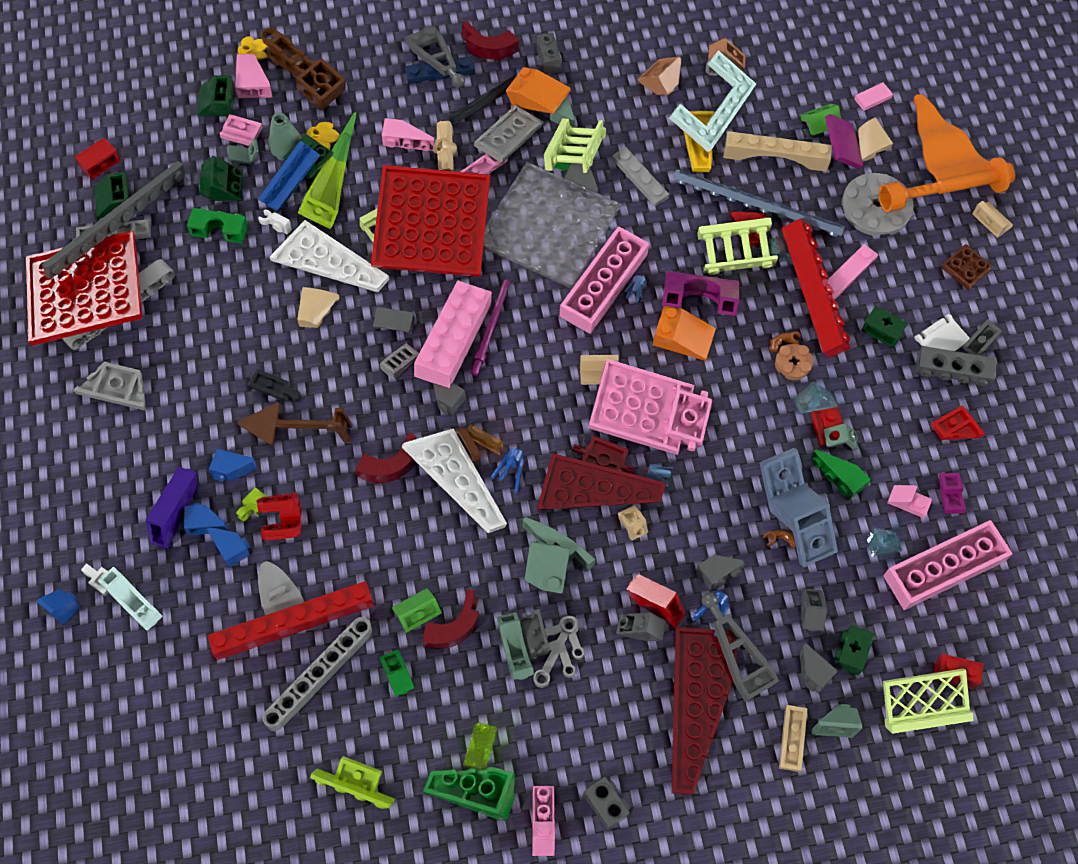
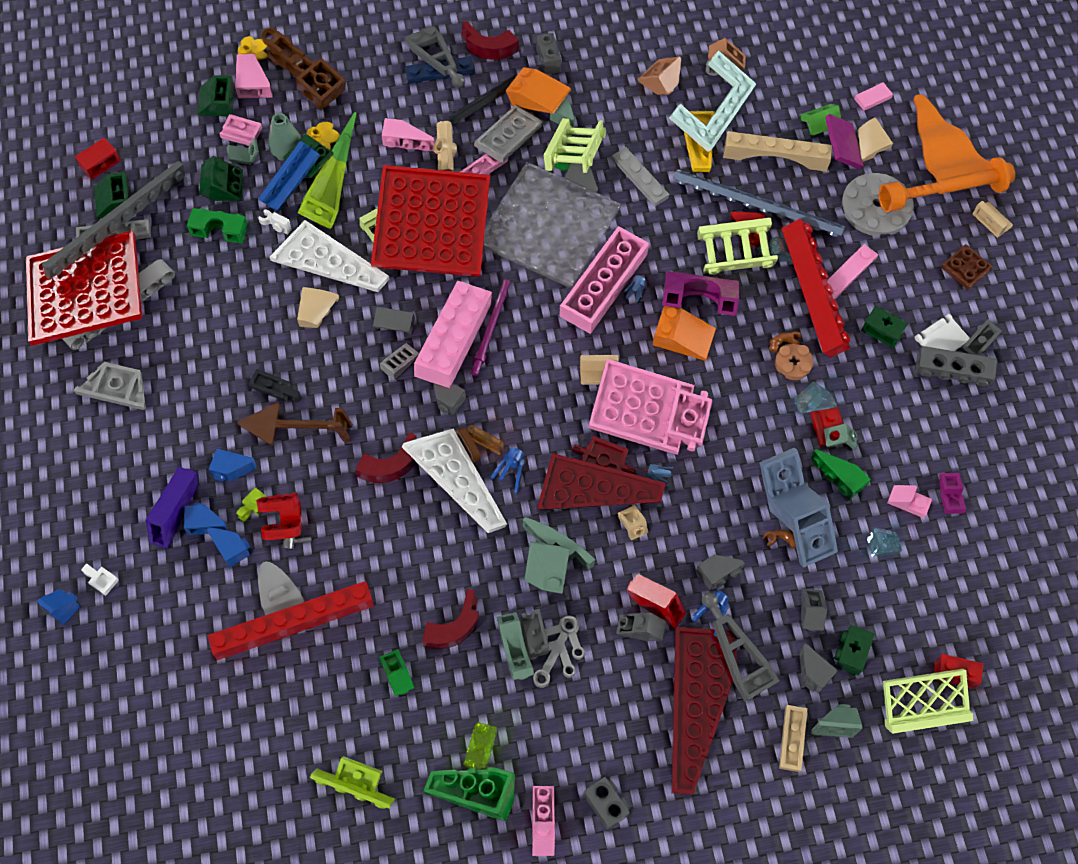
light aqua arch [98,567,163,631] -> none
light grey beam [263,617,373,731] -> none
bright green panel [392,589,442,633] -> none
bright pink brick [883,520,1013,610] -> none
red wing [931,405,985,440] -> none
none -> flat silver hand [283,537,311,549]

